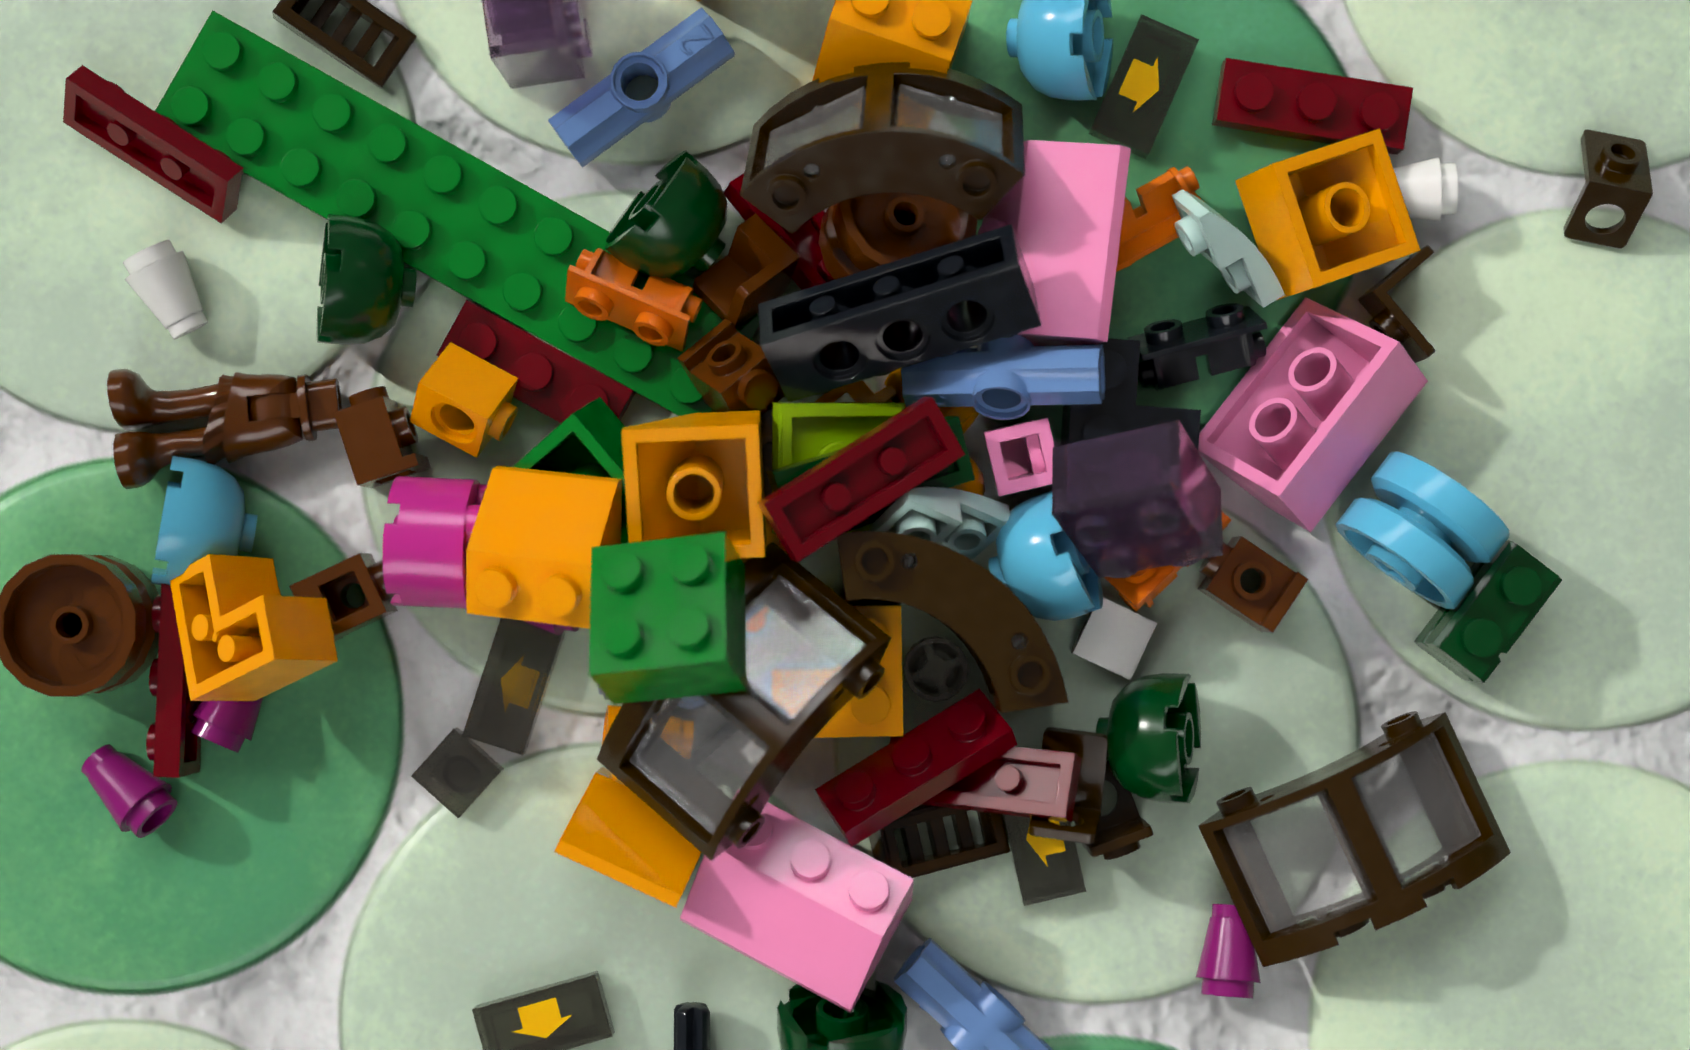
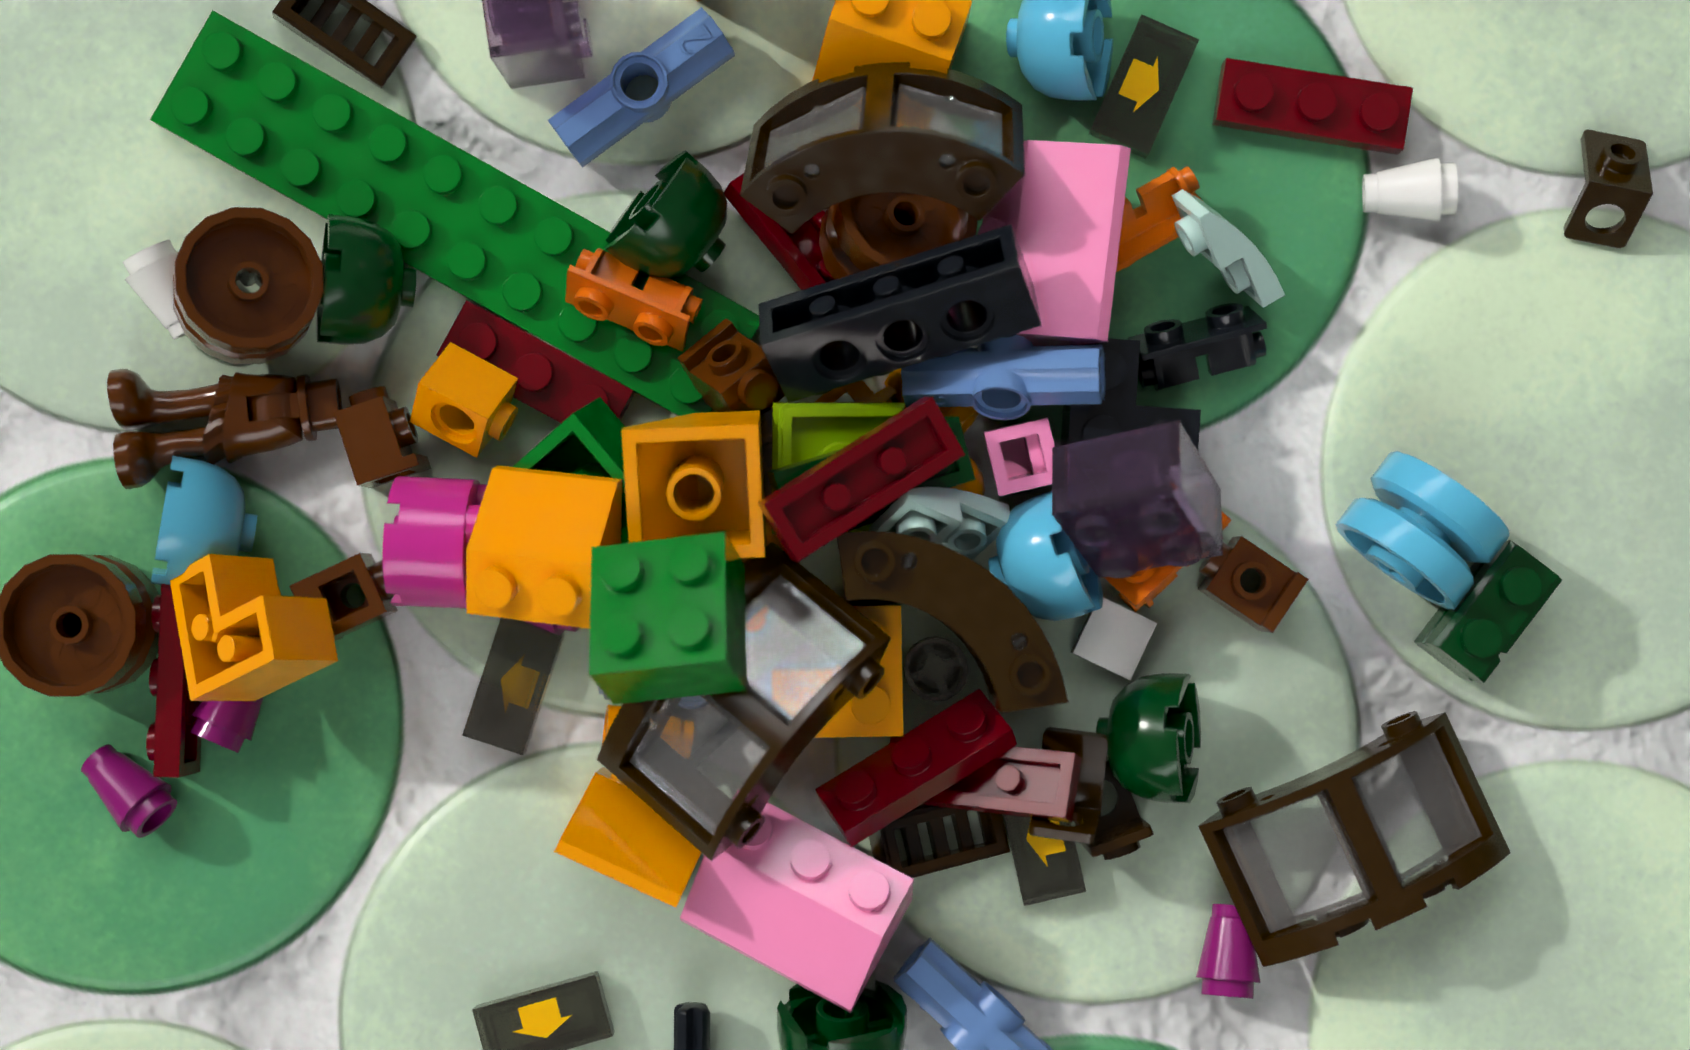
dark red plate [63,65,243,224] -> none
clear smoke tile [411,727,504,819] -> none
reddish brown panel [692,213,800,329] -> none
bright pink slope [1198,297,1428,532] -> none
light orange slope [1235,128,1421,300] -> none
dark brown bracket [1357,245,1435,363] -> none
none -> reddish brown wheel [172,207,323,364]

